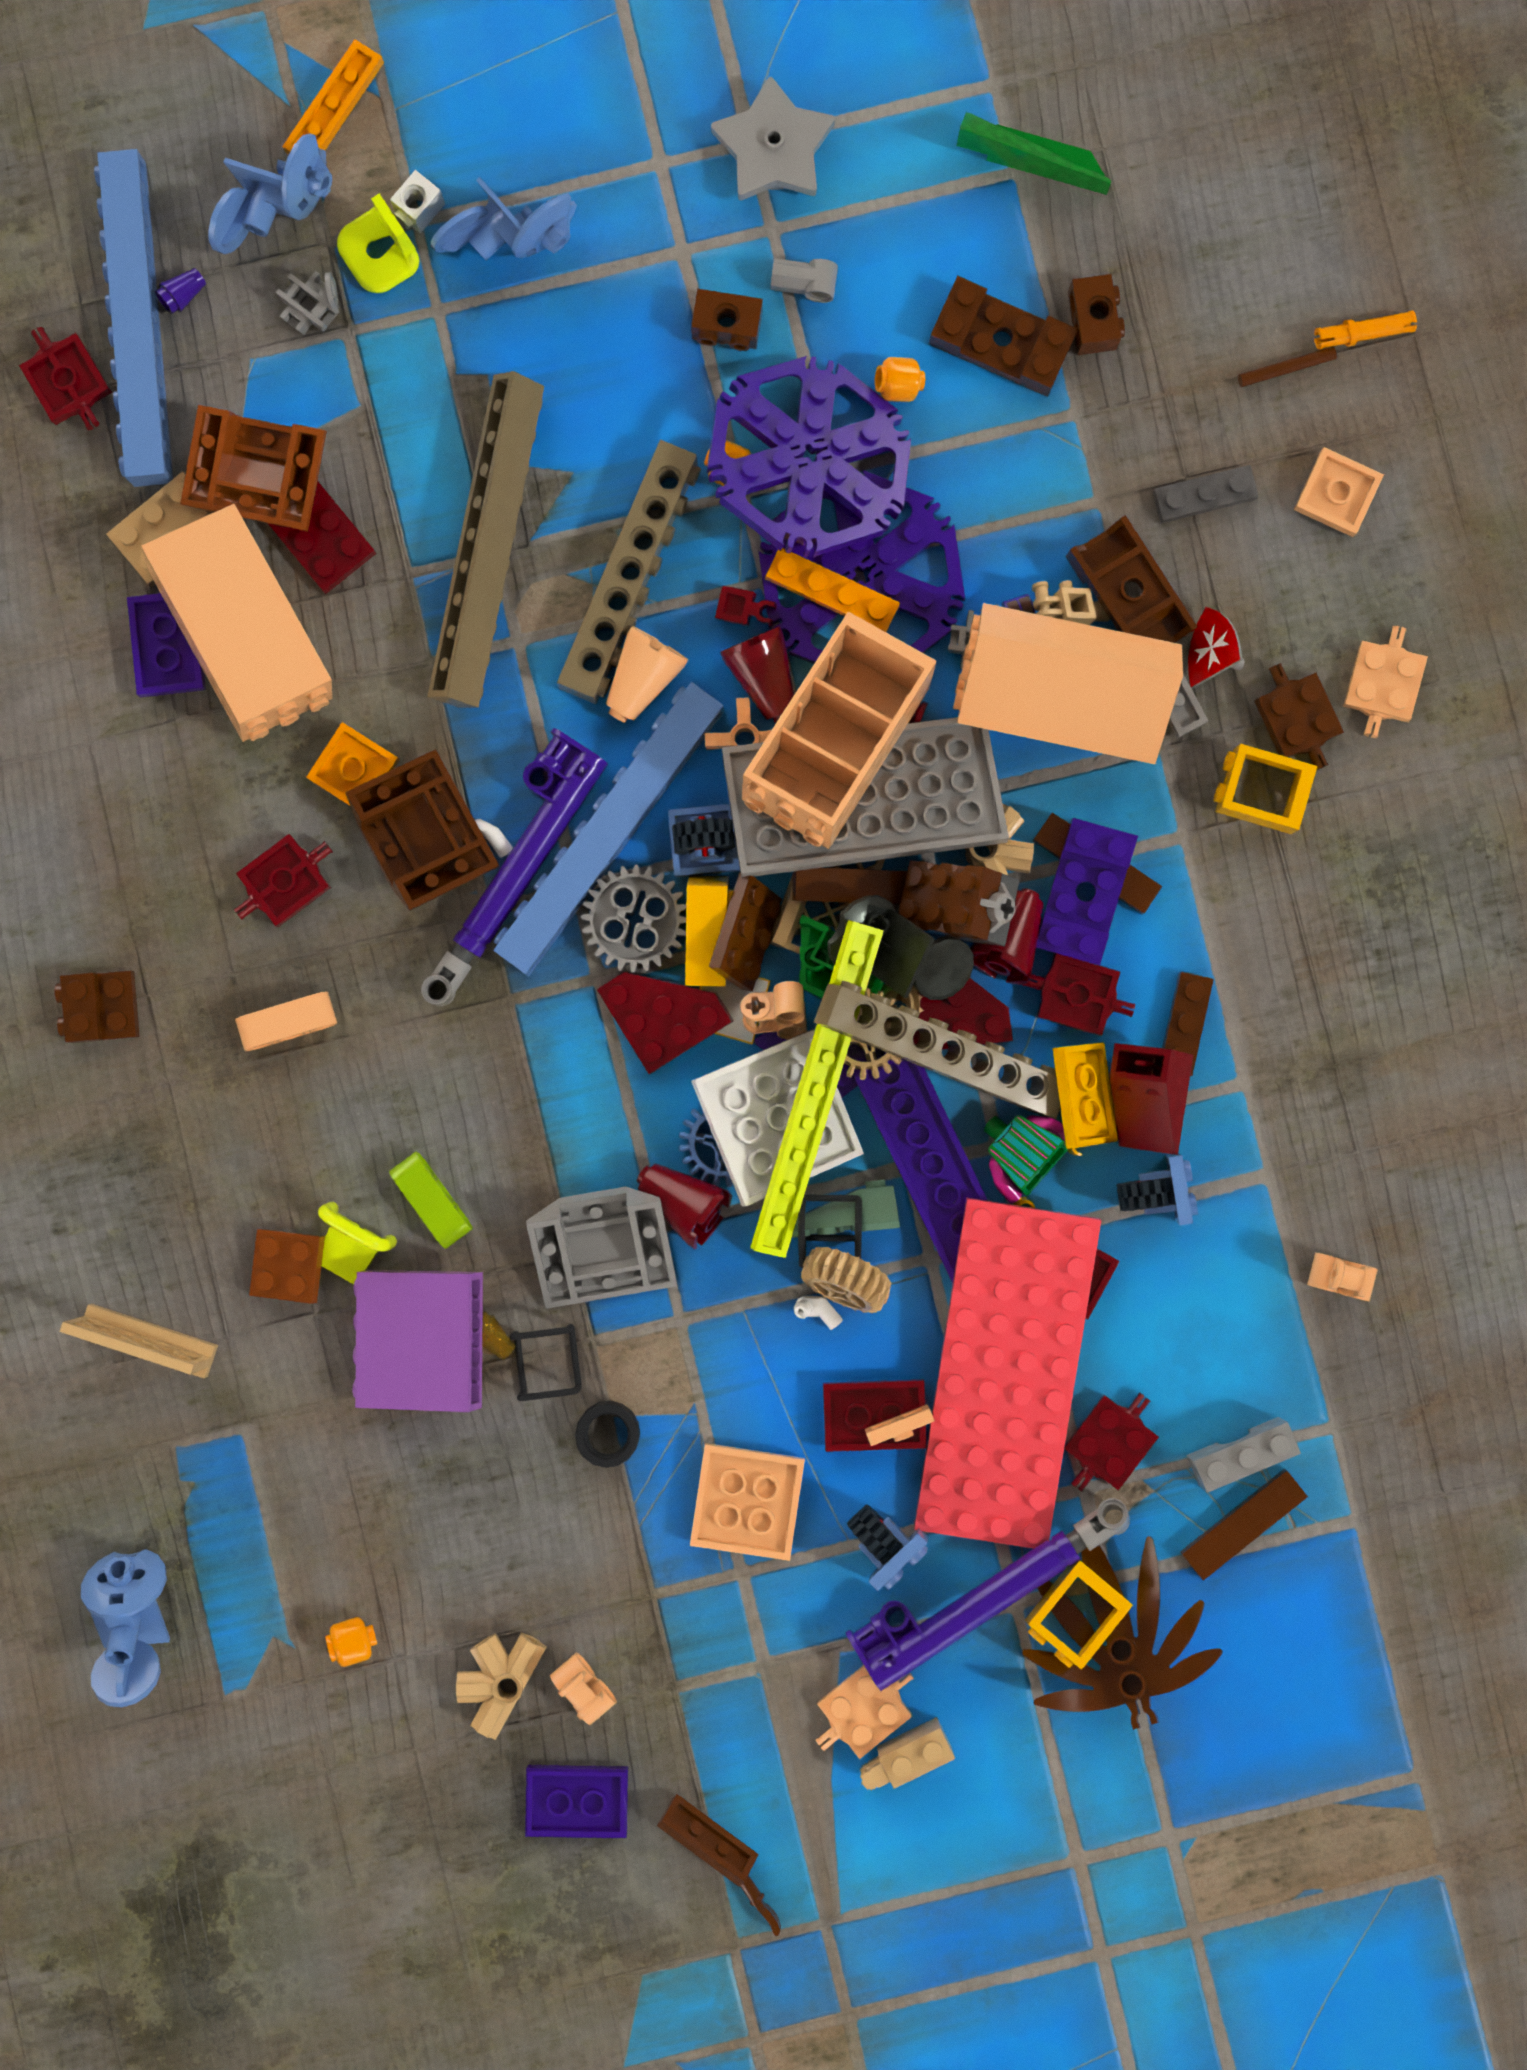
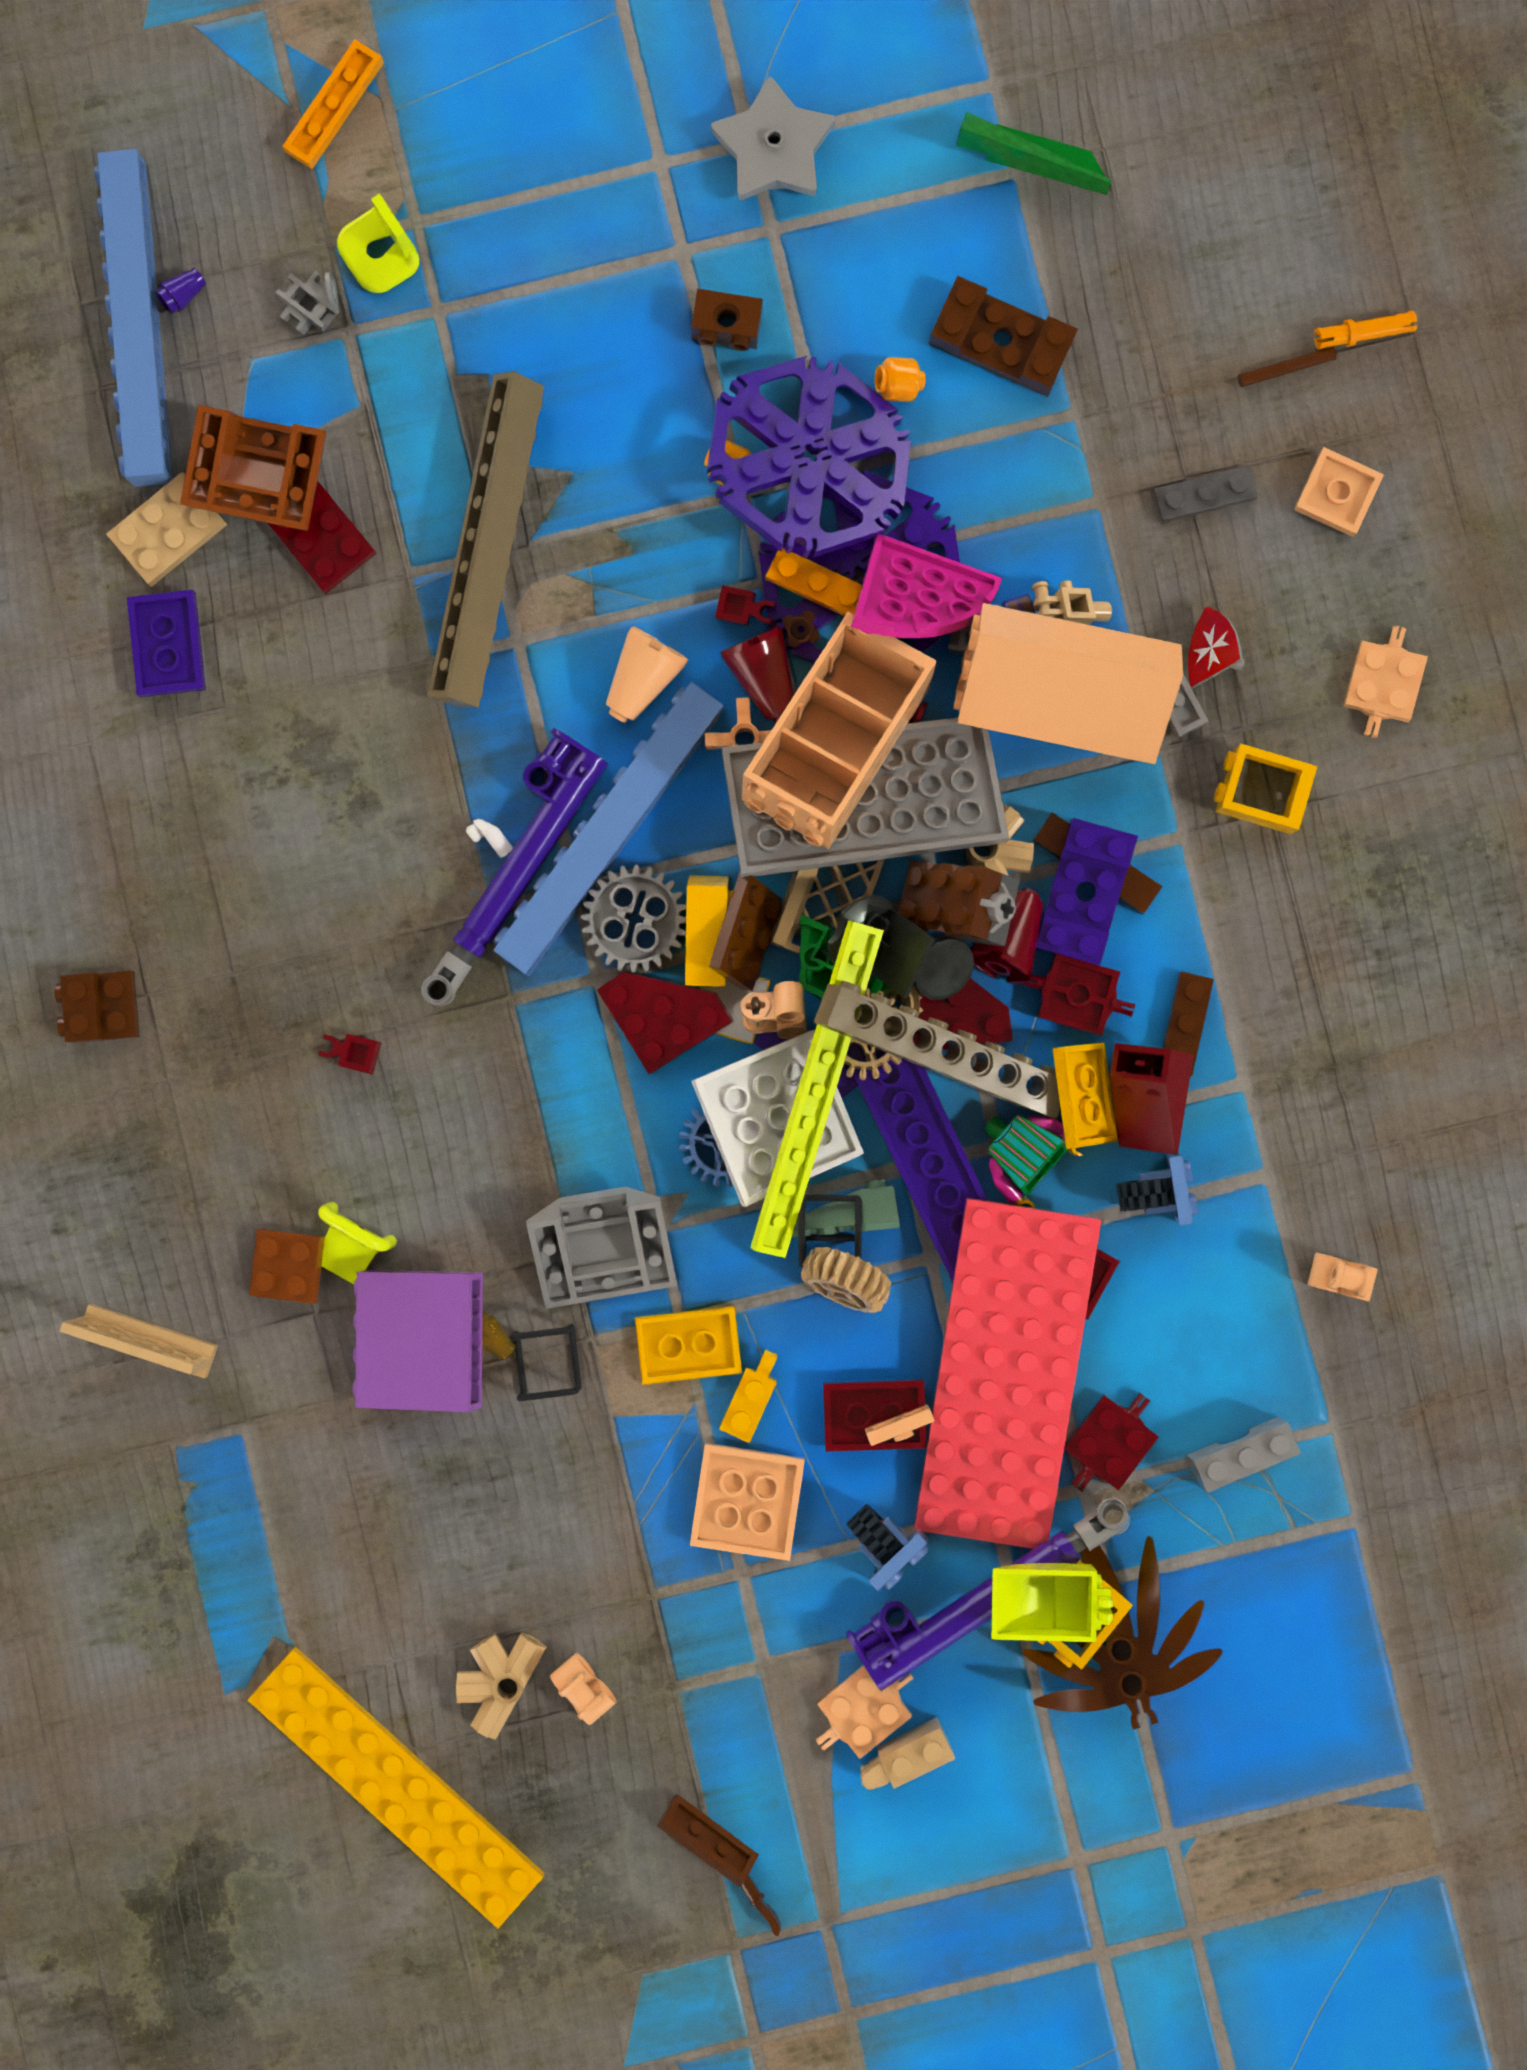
dark red plate [19,327,113,430] -> none
medium blue piece [81,1549,170,1707] -> none
light nougat container [141,504,332,742] -> none
medium blue piece [208,133,332,254] -> none
dark red plate [234,834,333,927] -> none
light nougat beam [235,992,337,1052] -> none
light orange plate [306,722,400,806] -> none
light orange head [325,1617,377,1667] -> none
reddish brown slope [345,749,499,911] -> none
lime beam [389,1151,473,1249] -> none
white brick [390,170,445,234] -> none
medium blue piece [430,177,577,261] -> none
dark purple tile [525,1765,629,1838] -> none
dark tan brick [557,440,701,704] -> none
black tyre [575,1401,640,1468] -> none
dark red cone [637,1163,733,1250] -> none
plate [668,804,740,877] -> none
light grey piece [771,258,838,303] -> none
reddish brown tile [792,868,907,904] -> none
white arm [793,1296,843,1330] -> none
reddish brown piece [1066,515,1197,643] -> none
reddish brown brick [1068,274,1125,356] -> none
reddish brown tile [1180,1468,1308,1581] -> none
reddish brown plate [1254,663,1344,771] -> none
none -> yellow plate [248,1646,545,1929]
none -> dark red plate [318,1034,382,1075]
none -> yellow tile [635,1305,742,1385]
none -> yellow plate [719,1349,778,1443]
none -> reddish brown plate [783,610,820,647]
none -> dark pink plate [851,534,1002,638]
none -> neon yellow piece [991,1563,1113,1642]

